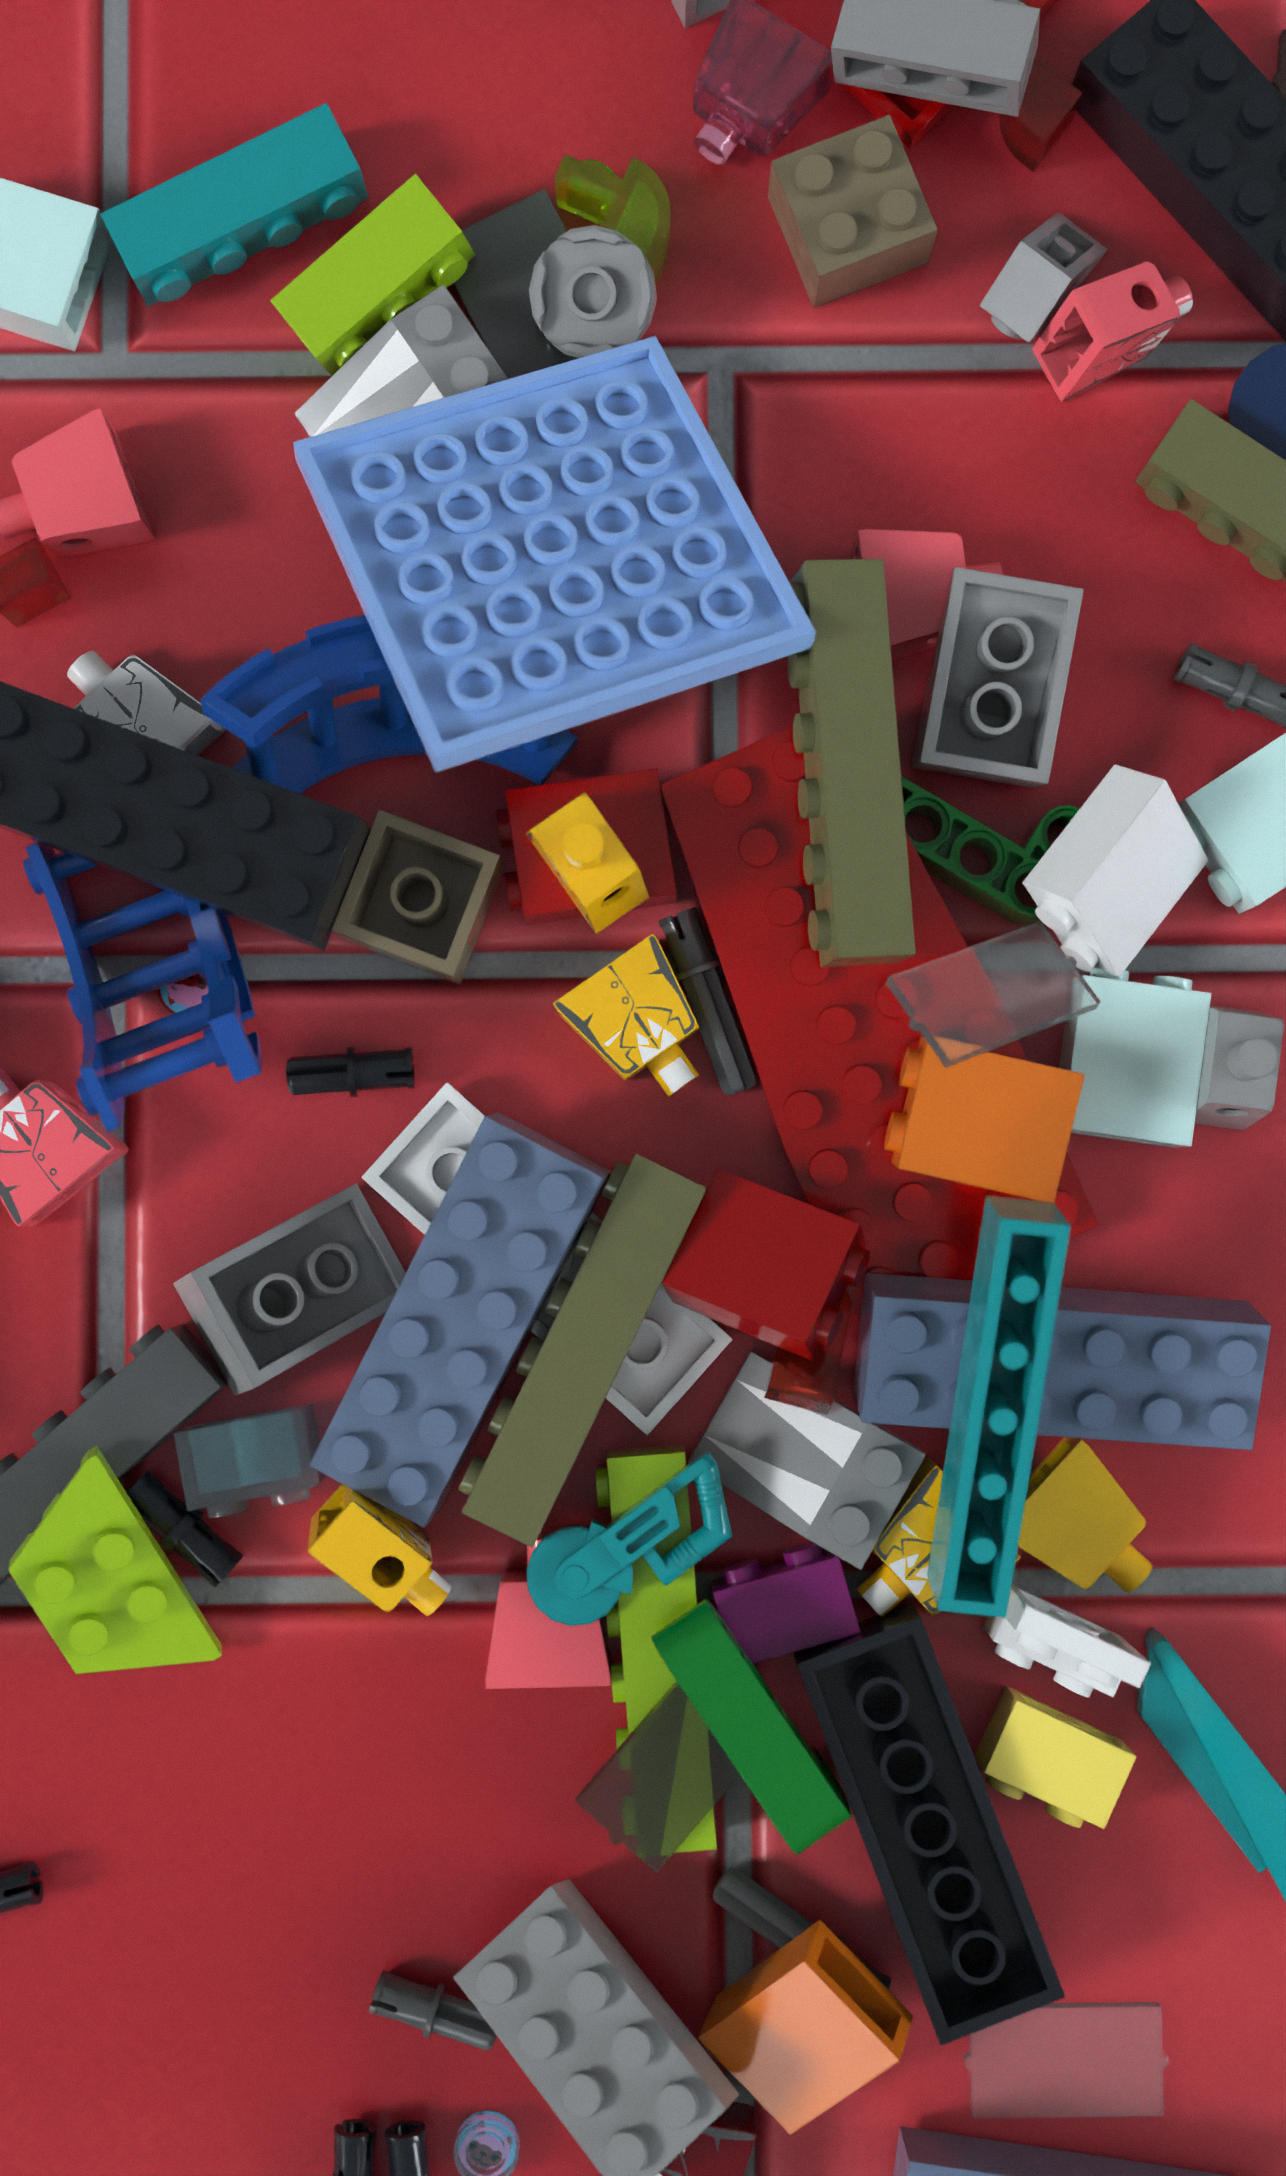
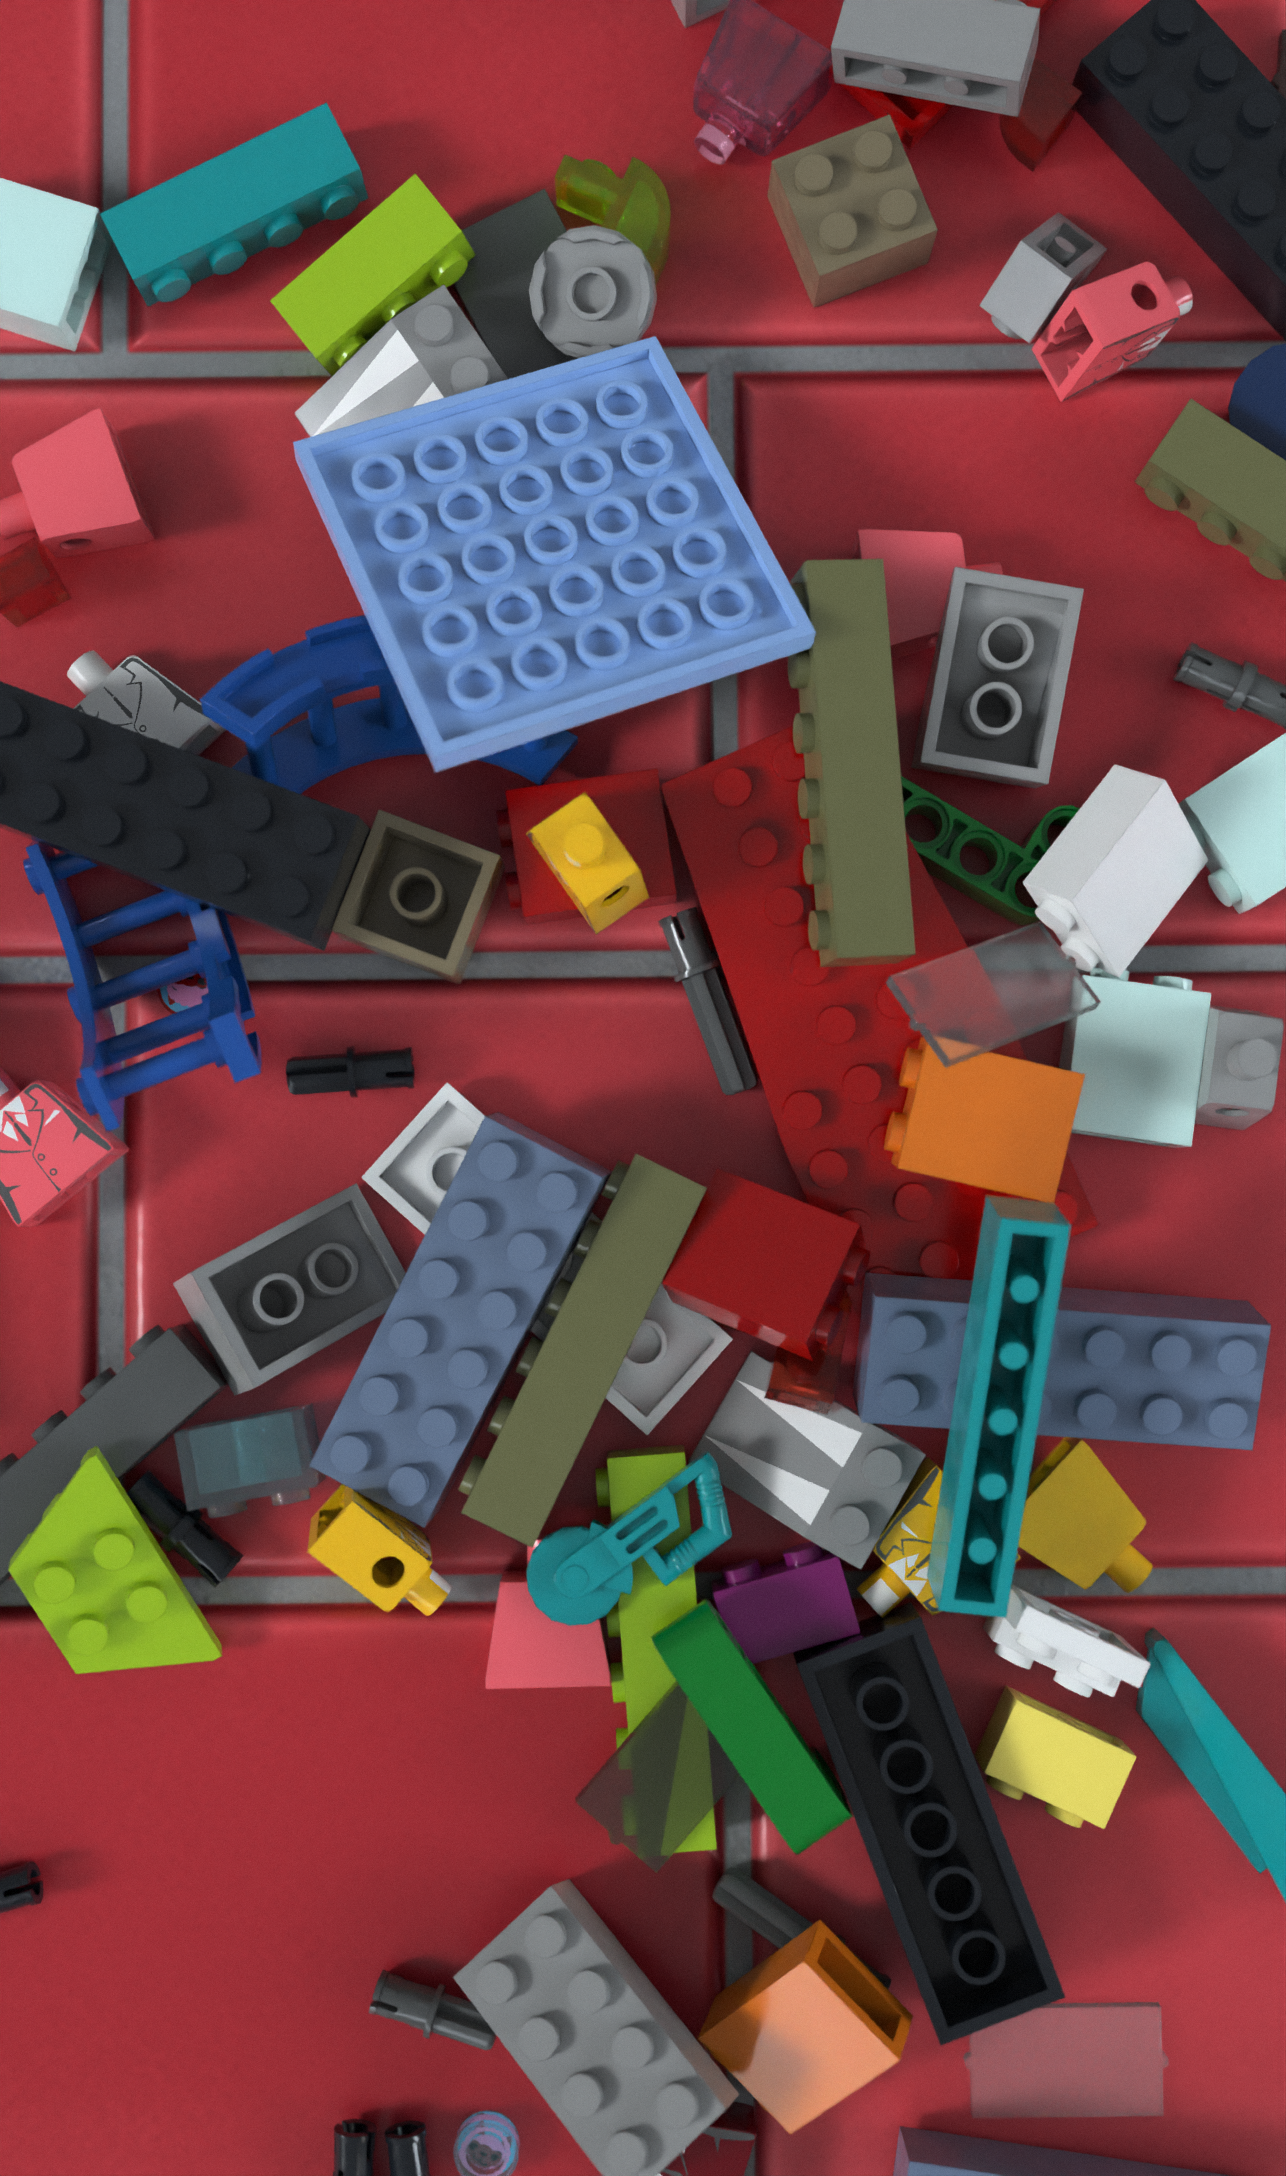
yellow torso [553,934,699,1097] -> none

